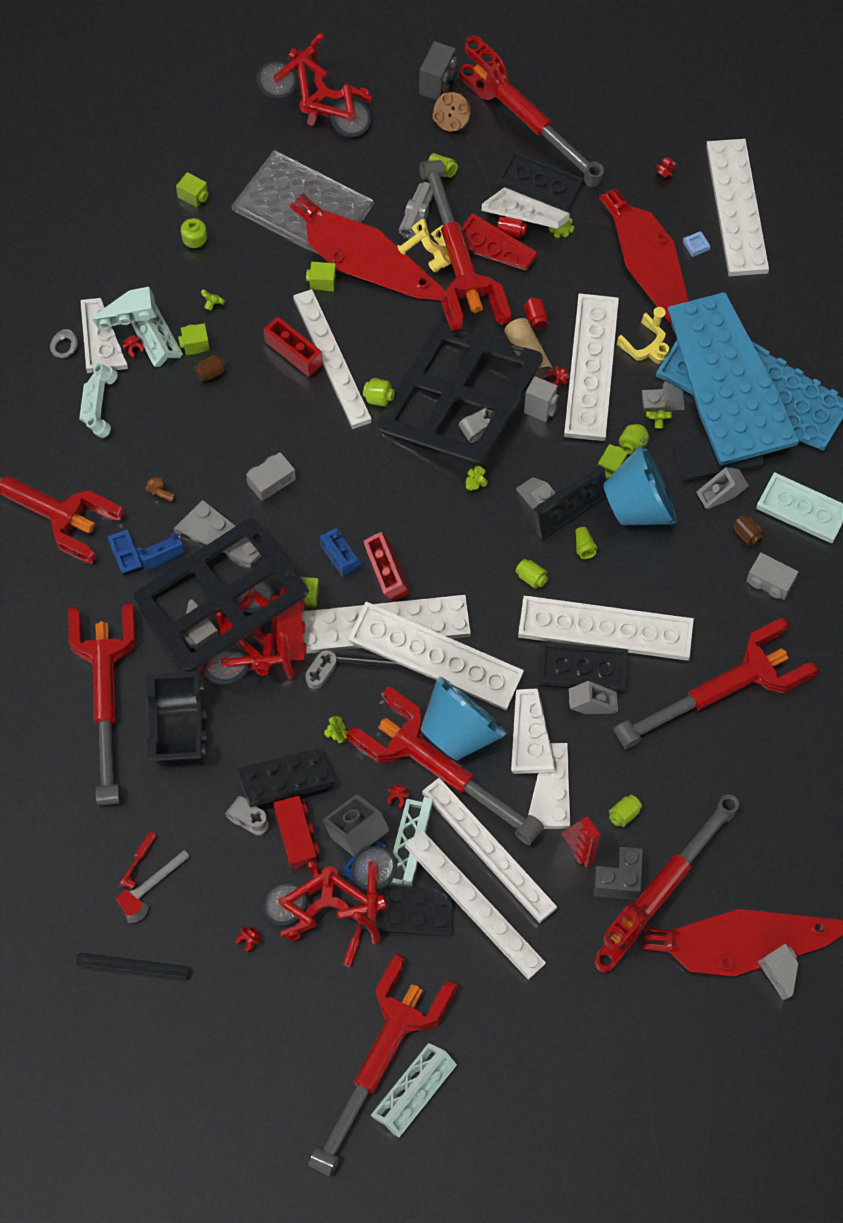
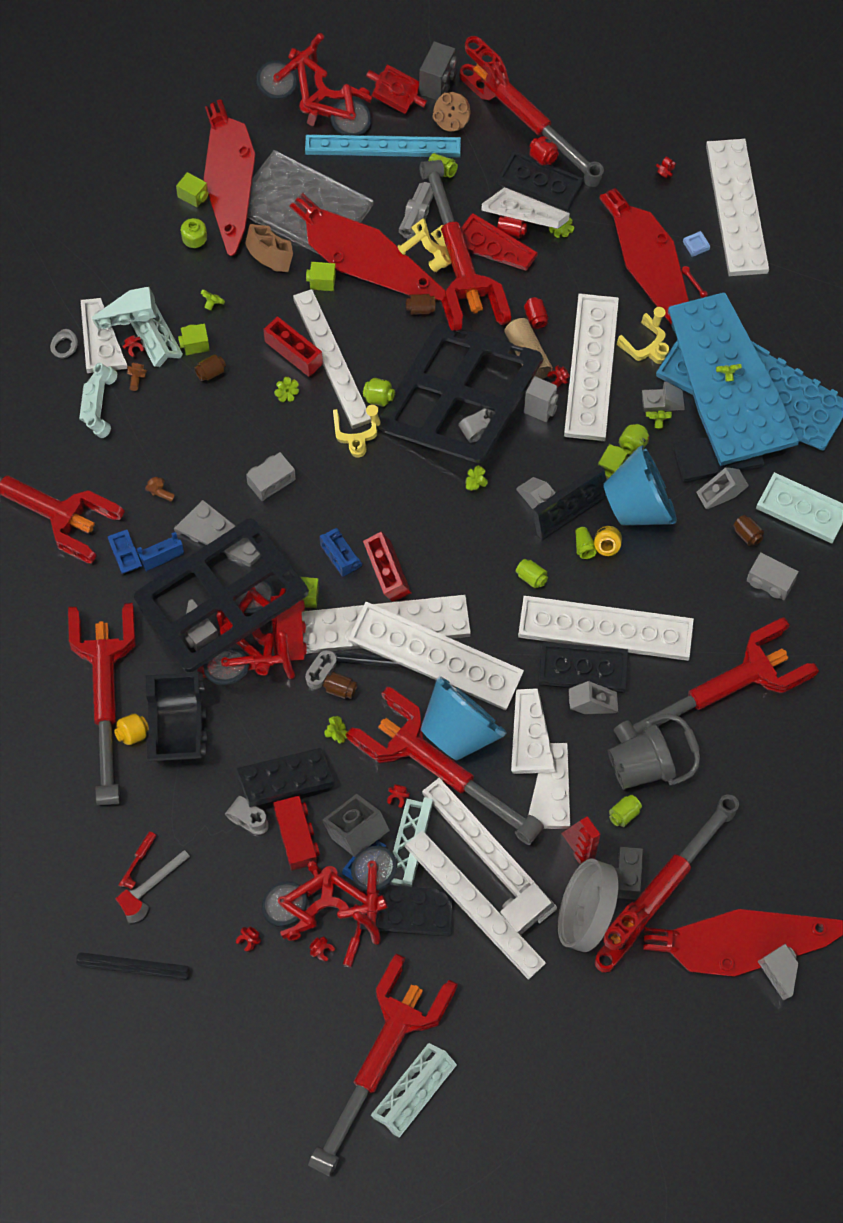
none -> yellow head [114,714,149,745]
none -> dark orange plate [127,363,147,391]
none -> red wing [204,99,256,256]
none -> medium nougat brick [245,224,293,272]
none -> lime plant [274,377,299,402]
none -> medium azure tile [305,135,461,157]
none -> red plate [309,936,335,961]
none -> reddish brown brick [323,672,357,699]
none -> light yellow piece [333,405,381,458]
none -> red plate [366,64,427,114]
none -> reddish brown brick [406,294,435,315]
none -> brick [500,882,555,935]
none -> red head [529,136,559,166]
none -> light grey brick [558,859,618,952]
none -> yellow head [594,526,622,556]
none -> dark grey piece [608,714,700,789]
none -> red hinge [682,266,708,298]
none -> lime plant [716,364,742,382]

